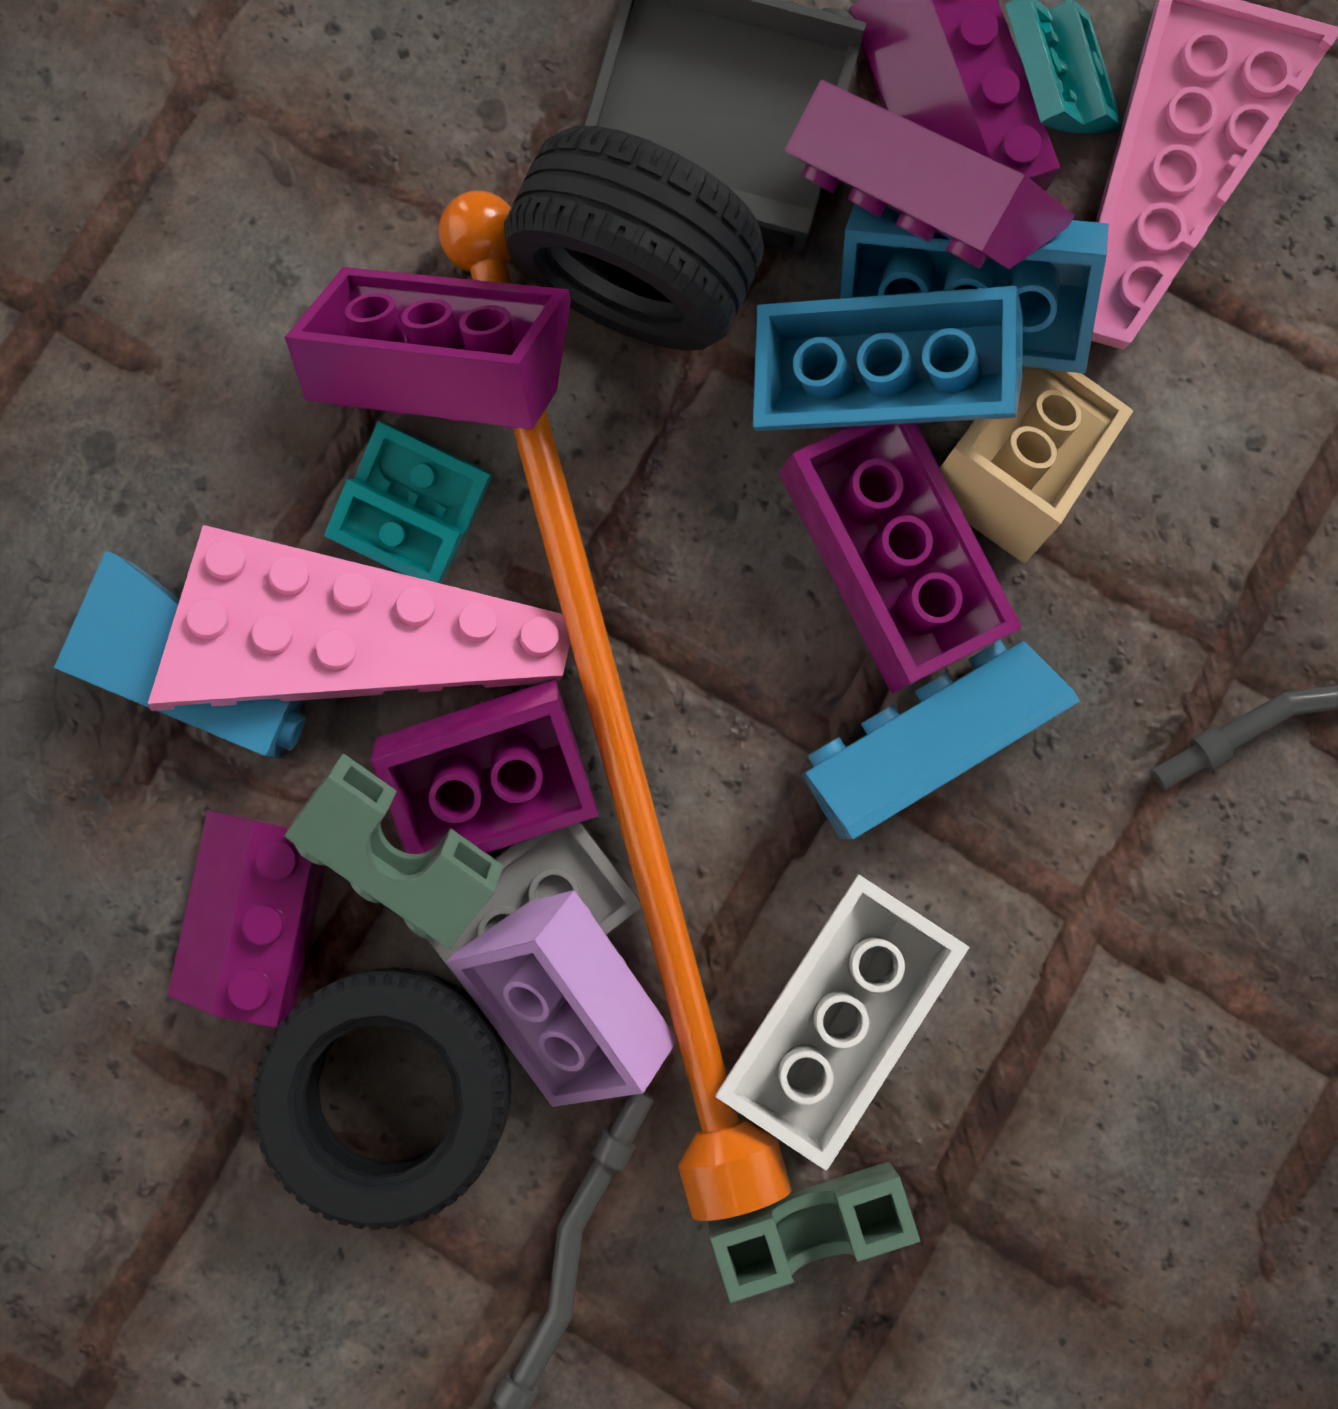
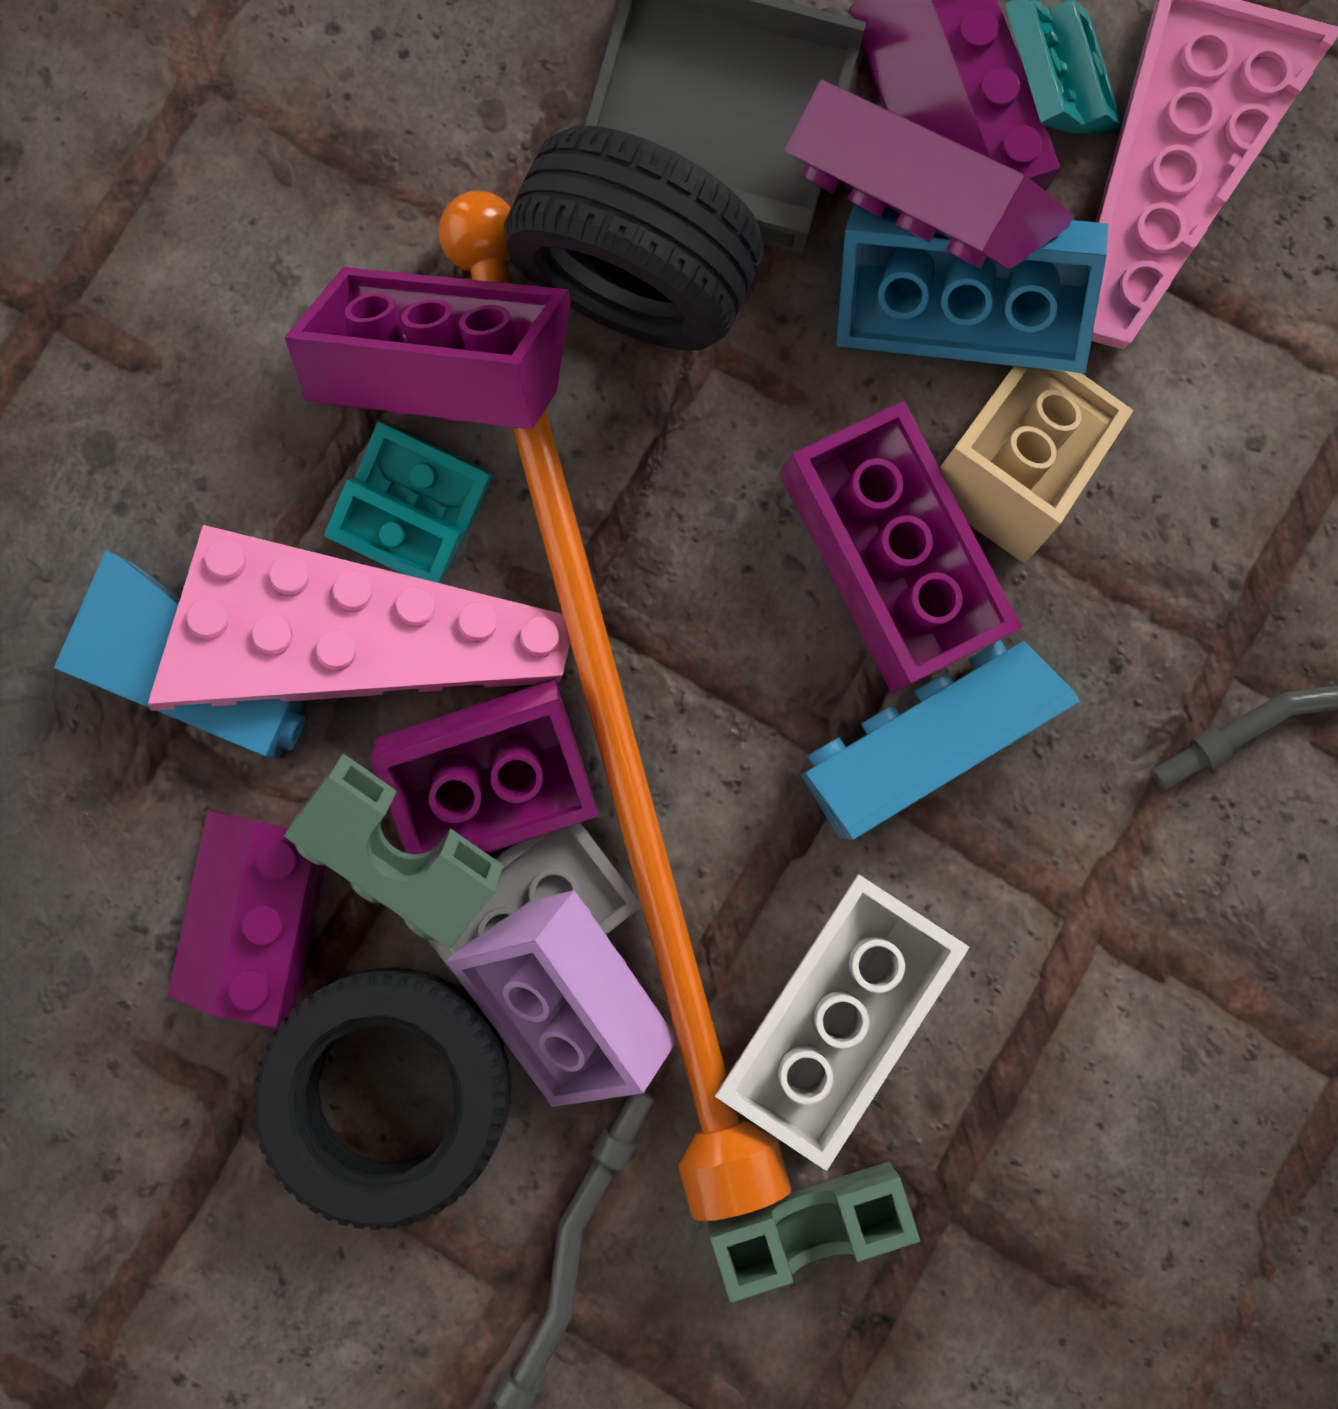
dark azure slope [753,286,1023,431] -> none

